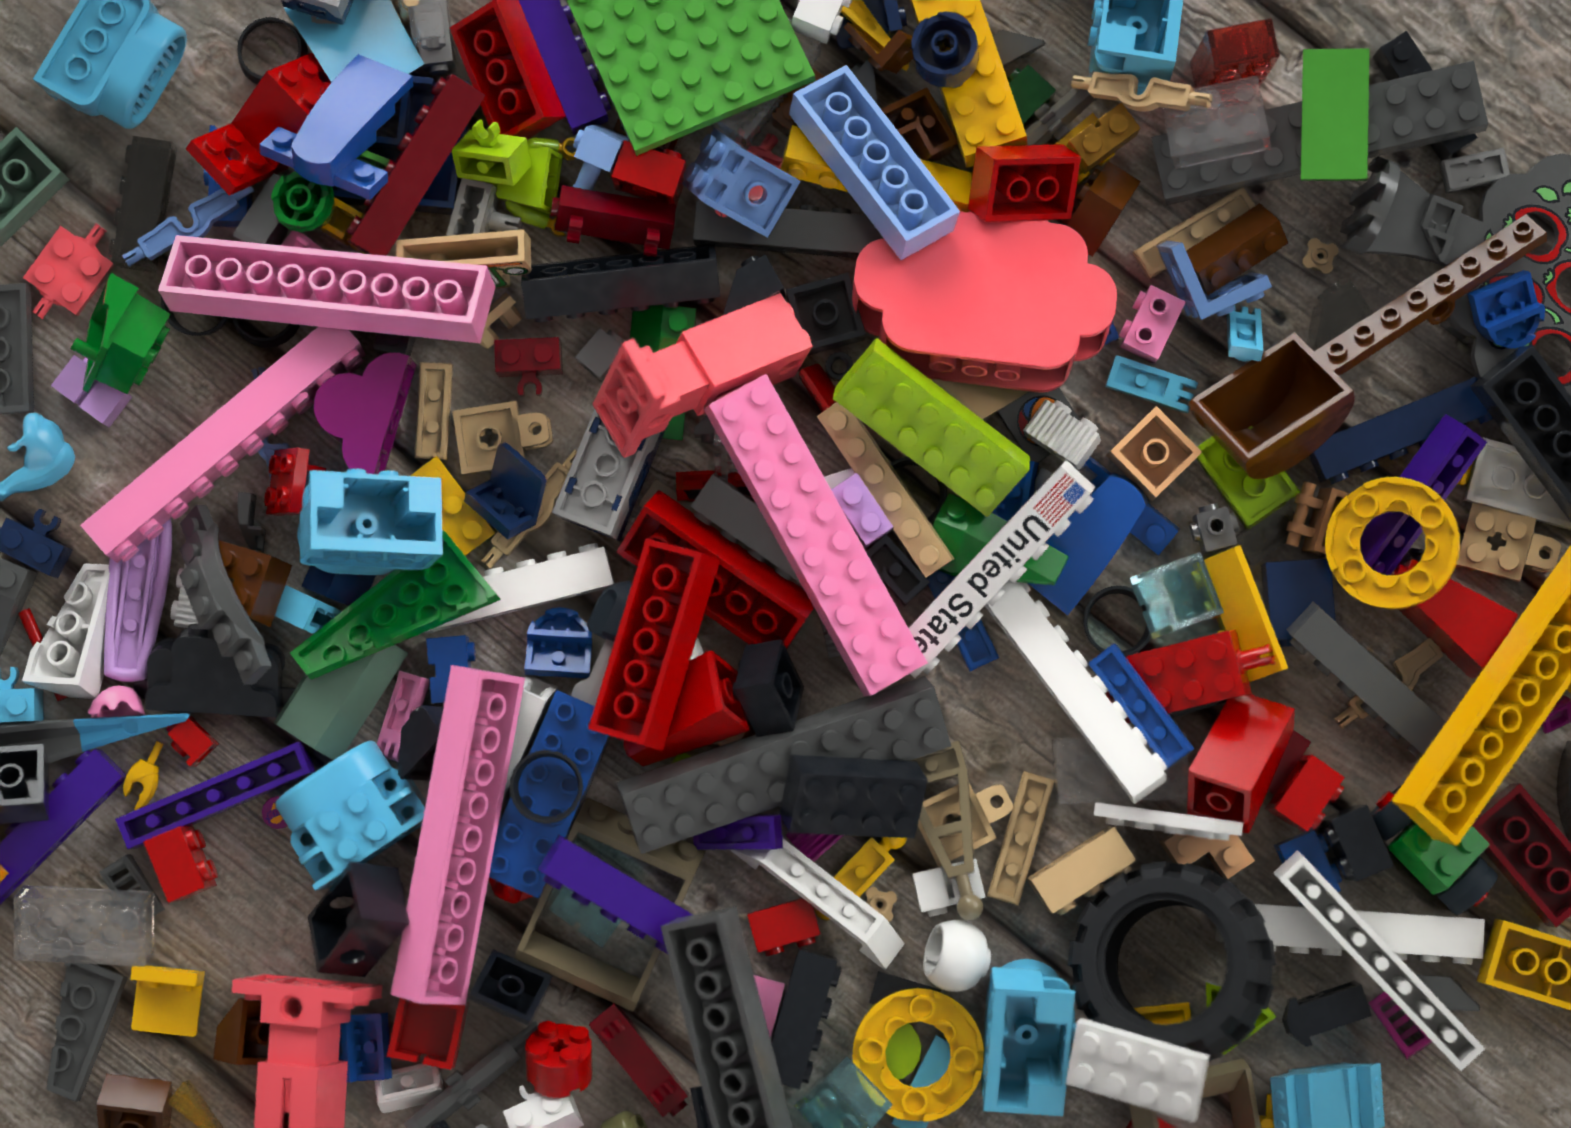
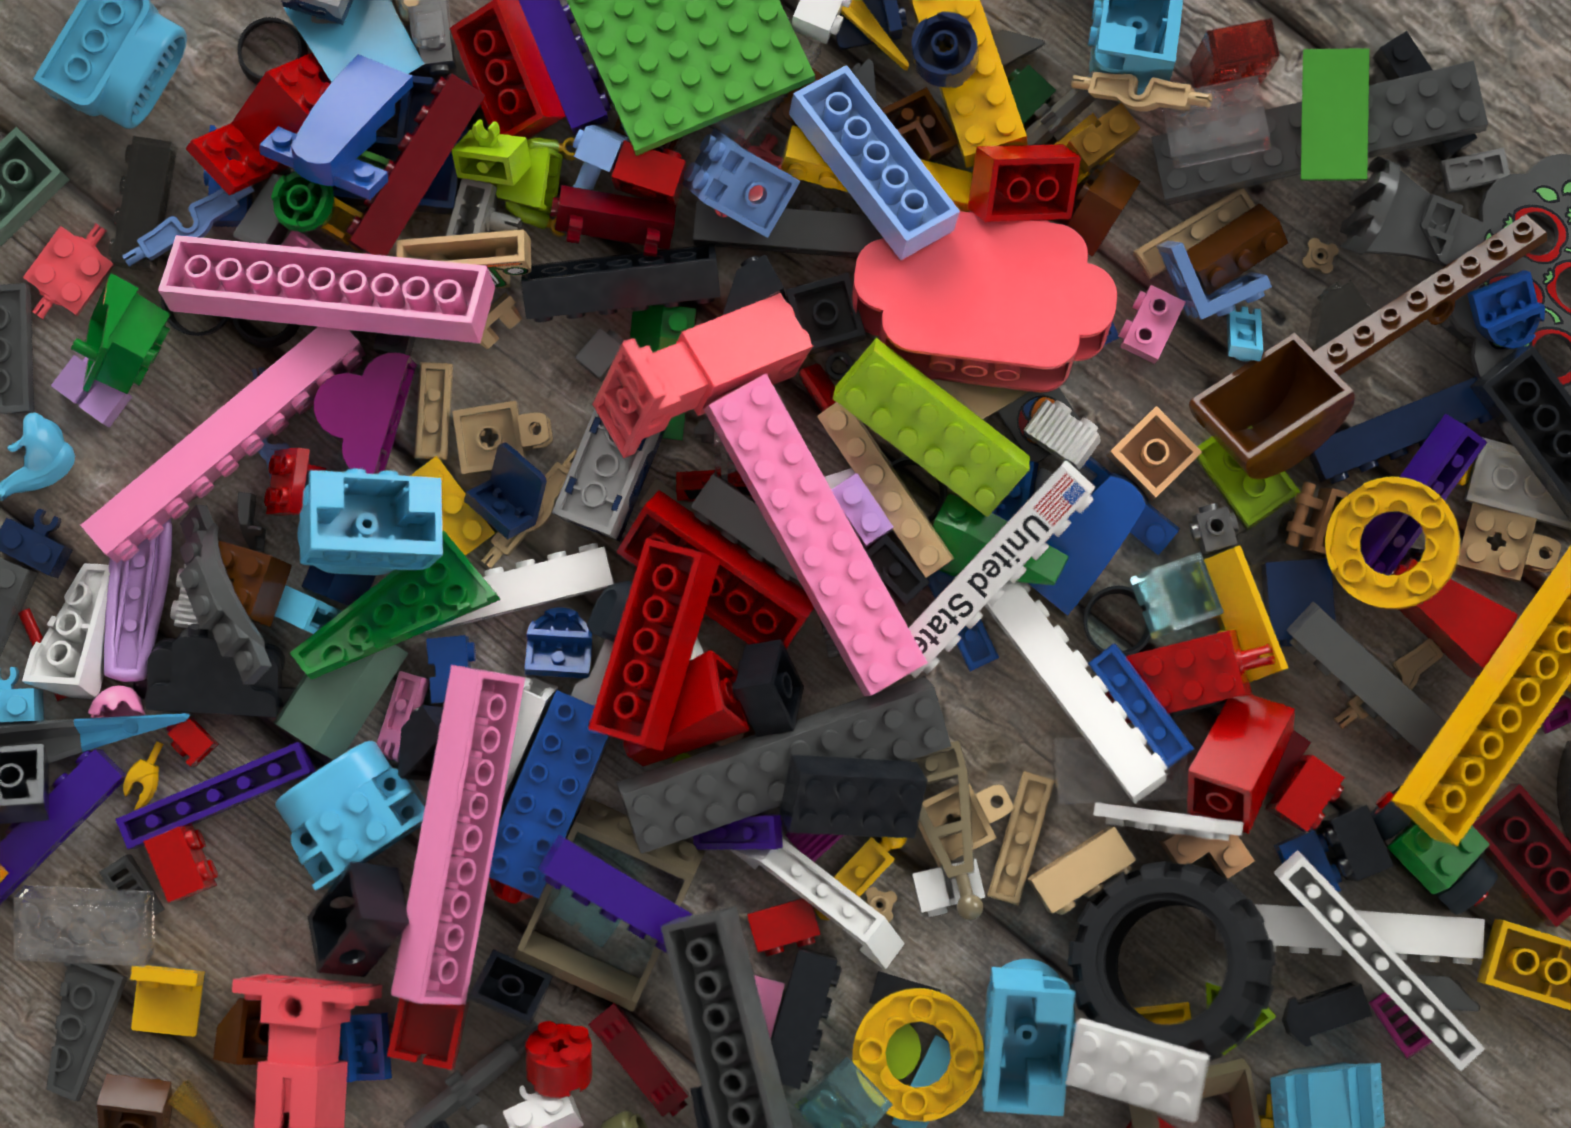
magenta tile [262,796,288,829] -> none
white slope [374,1063,444,1113] -> none
dark red brick [494,337,563,397] -> none
black tyre [510,750,583,823] -> none
reddish brown bracket [844,22,913,74] -> none
white wheel [923,920,991,992] -> none
medium azure hinge [1105,355,1198,414] -> none

